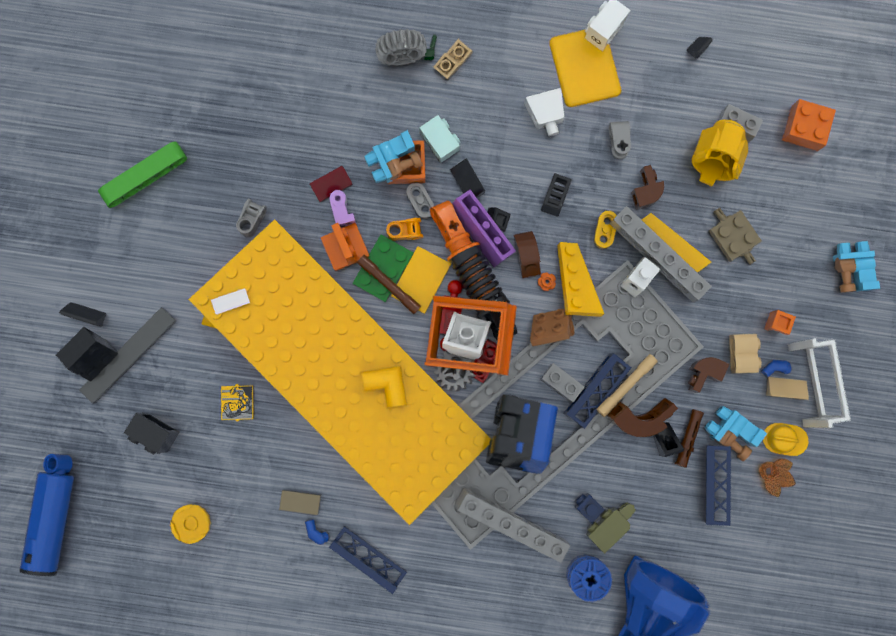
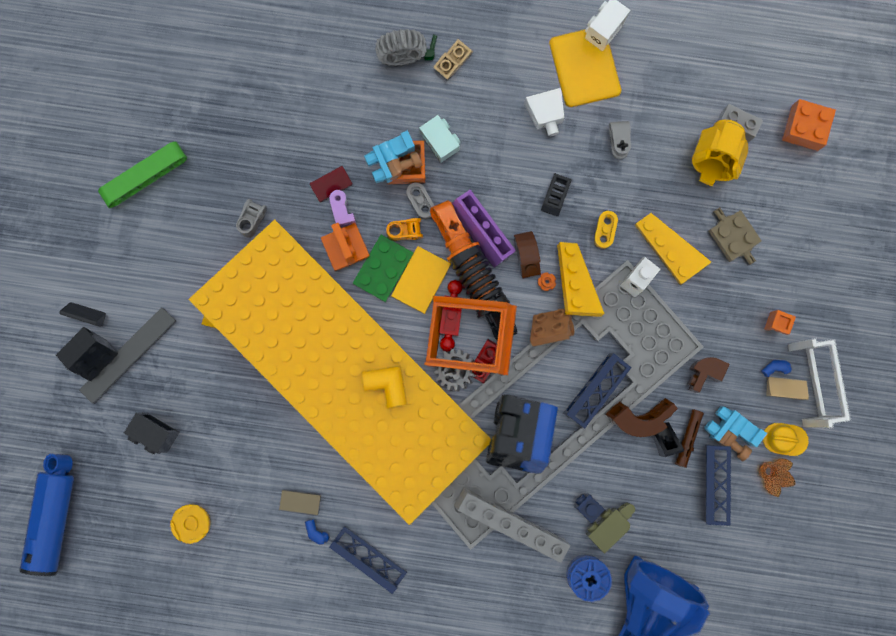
white sticker [211,288,250,314] -> none
piece [221,384,254,422] -> none
reddish brown piece [357,255,421,314] -> none
white slope [442,312,491,359] -> none
black slope [450,158,485,198] -> none
black slope [487,207,511,232] -> none
light grey brick [540,363,584,403] -> none
tan piece [596,354,658,417] -> none
light grey brick [610,206,712,303] -> none
reddish brown brick [631,165,664,210] -> none
black slope [687,37,713,59] -> none
tan brick [729,334,762,373] -> none
medium azure hips [833,241,880,293] -> none

